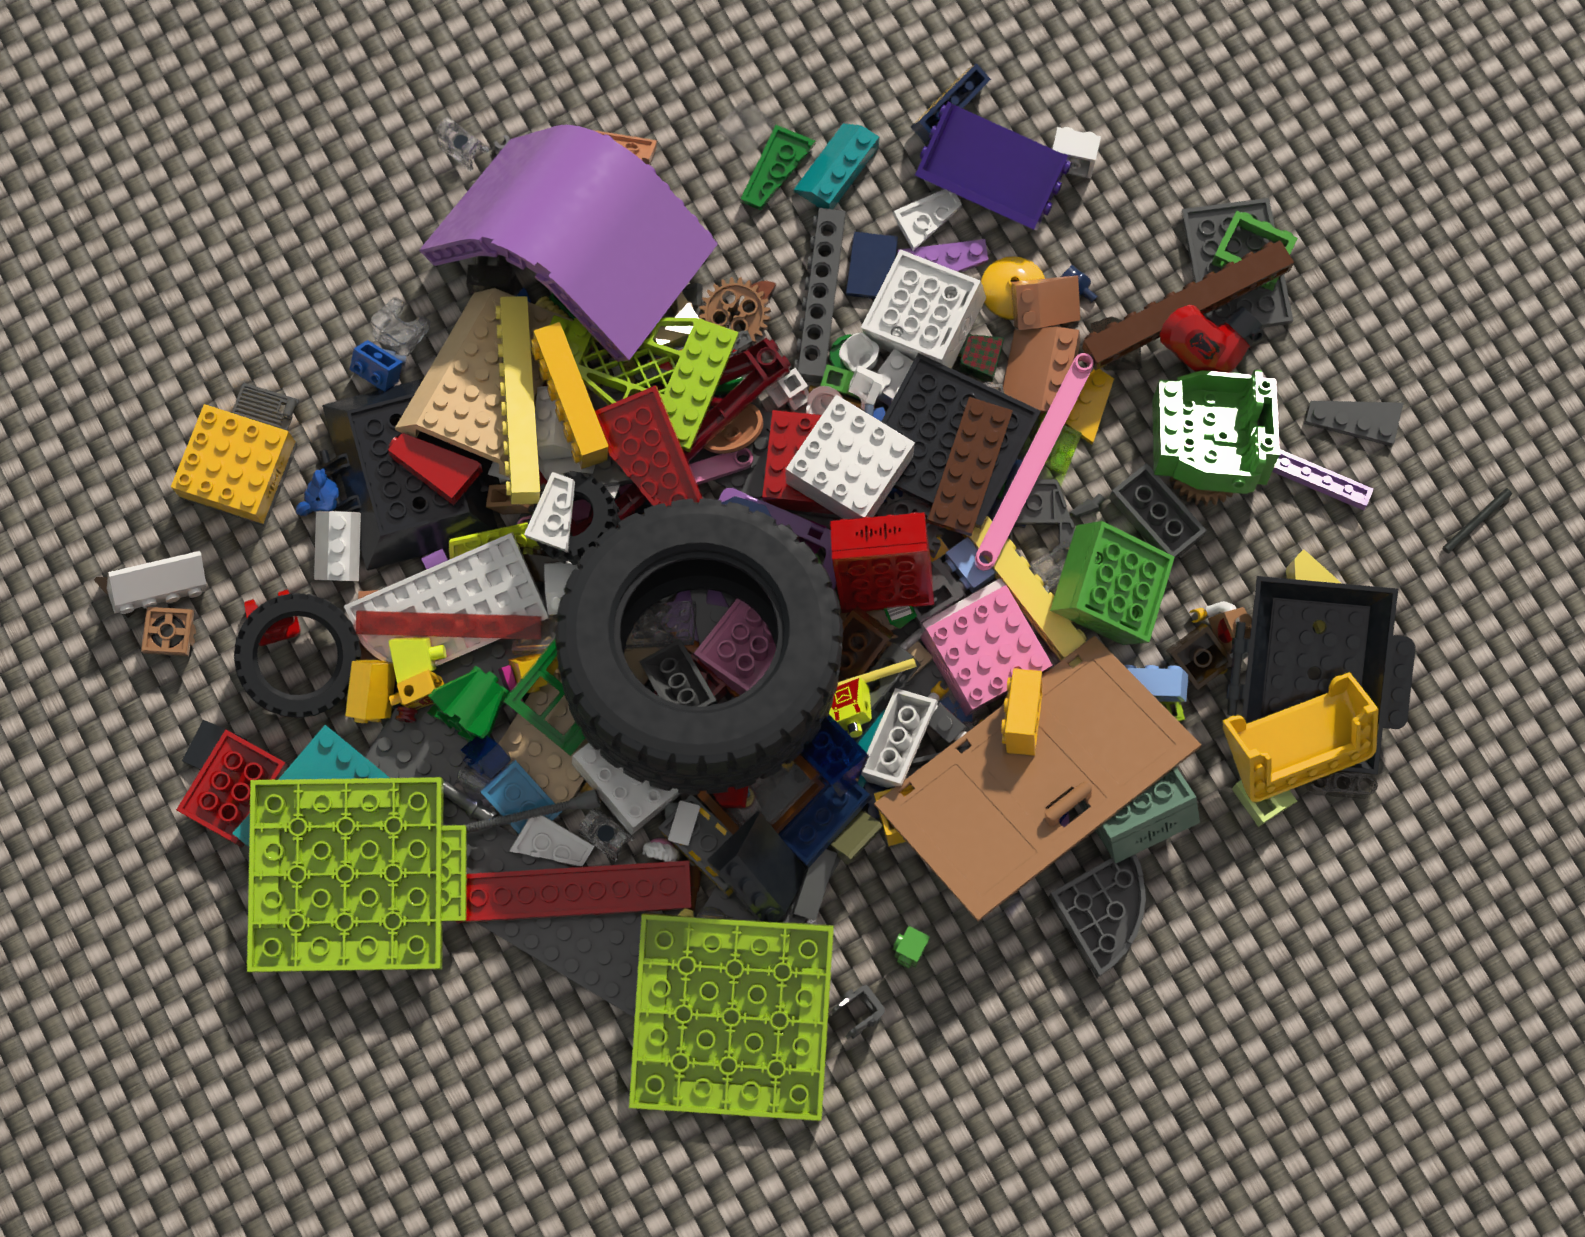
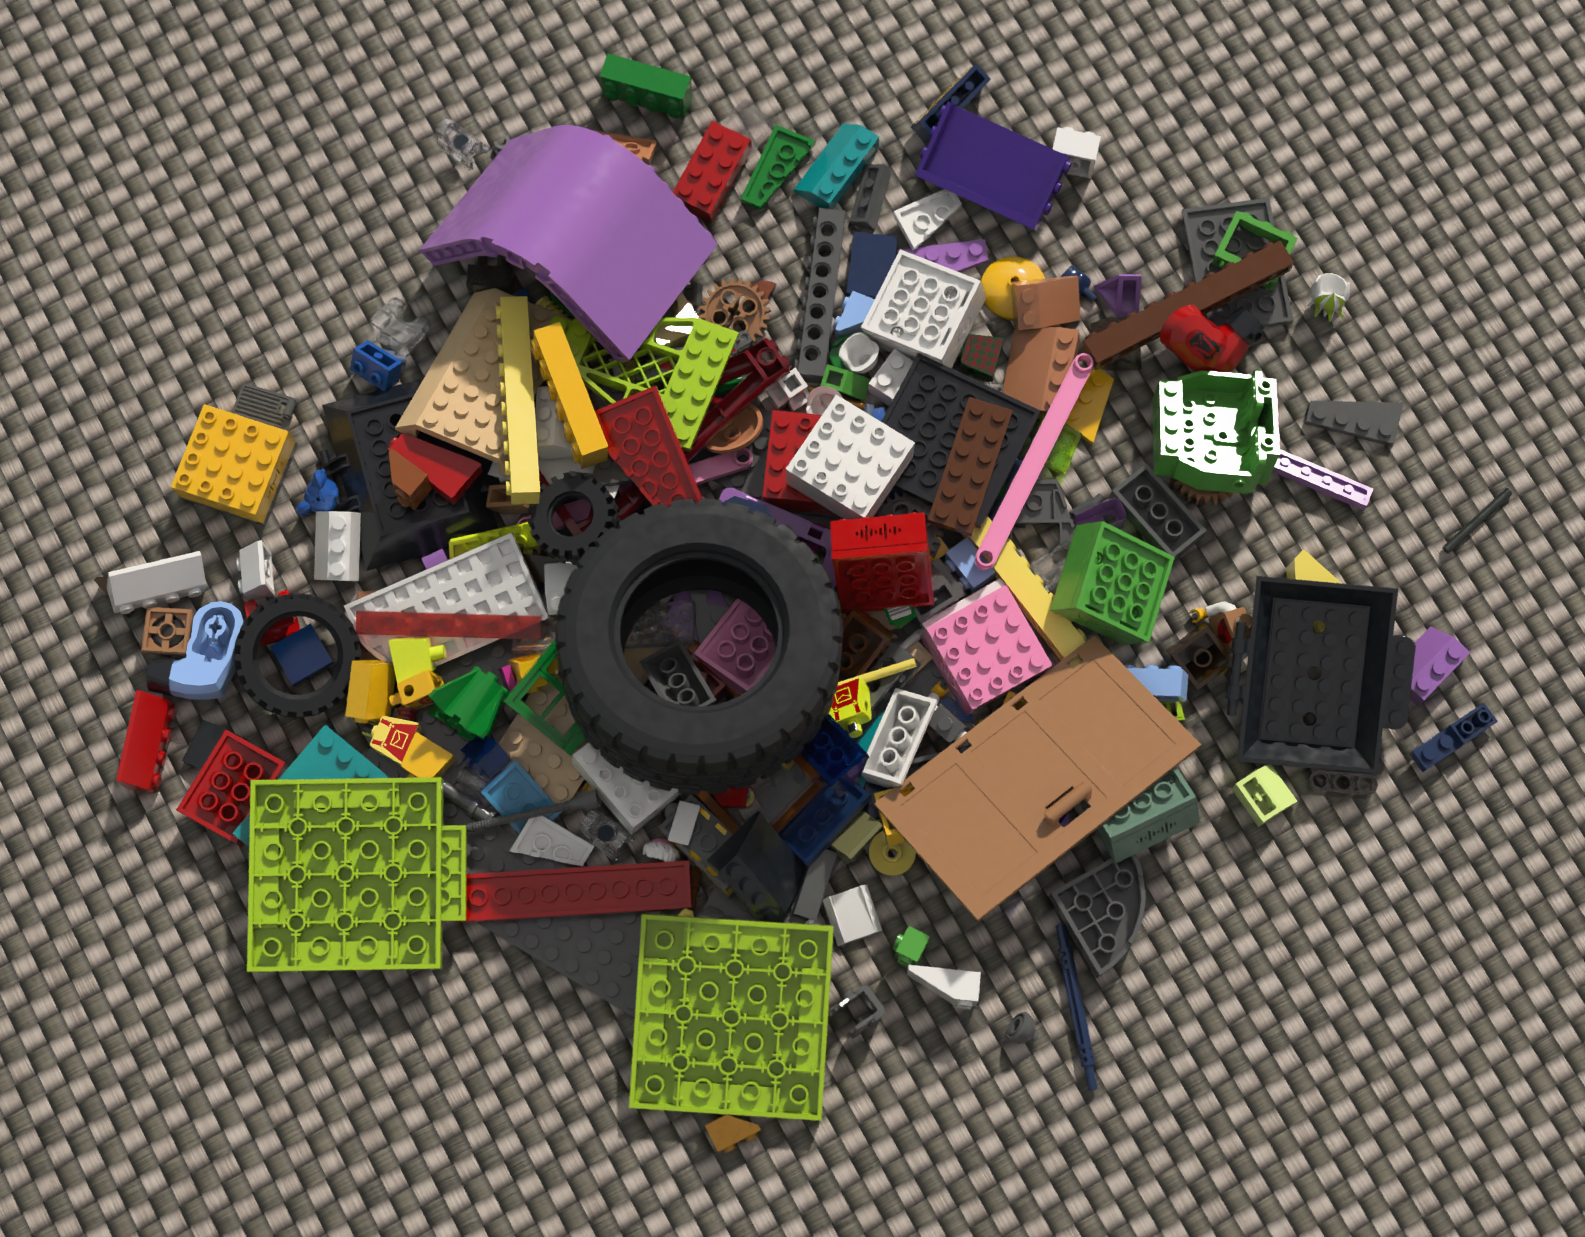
white wing [524,472,575,552] -> none
white brick [848,365,885,410] -> none
yellow brick [1001,668,1043,756] -> none
yellow windscreen [1223,672,1379,802] -> none
none -> red slope [116,690,176,794]
none -> light blue piece [147,601,243,700]
none -> white slope [237,540,275,600]
none -> blue tile [270,623,334,686]
none -> torso [362,716,422,767]
none -> dark orange slope [389,448,432,510]
none -> yellow torso [401,732,456,778]
none -> green brick [599,53,693,119]
none -> red brick [673,121,752,223]
none -> pearl gold slope [705,1114,761,1154]
none -> white slope [823,885,882,946]
none -> light blue slope [833,291,875,338]
none -> dark grey slope [849,164,891,230]
none -> light yellow dish [869,831,916,876]
none -> white slope [907,965,981,1010]
none -> dark grey brick [1007,1012,1039,1044]
none -> dark blue axle [1056,924,1098,1091]
none -> medium lavender piece [1074,498,1126,529]
none -> medium lavender slope [1093,274,1141,317]
none -> white hair [1307,273,1350,322]
none -> dark blue slope [1409,703,1498,772]
none -> medium lavender slope [1410,627,1471,706]

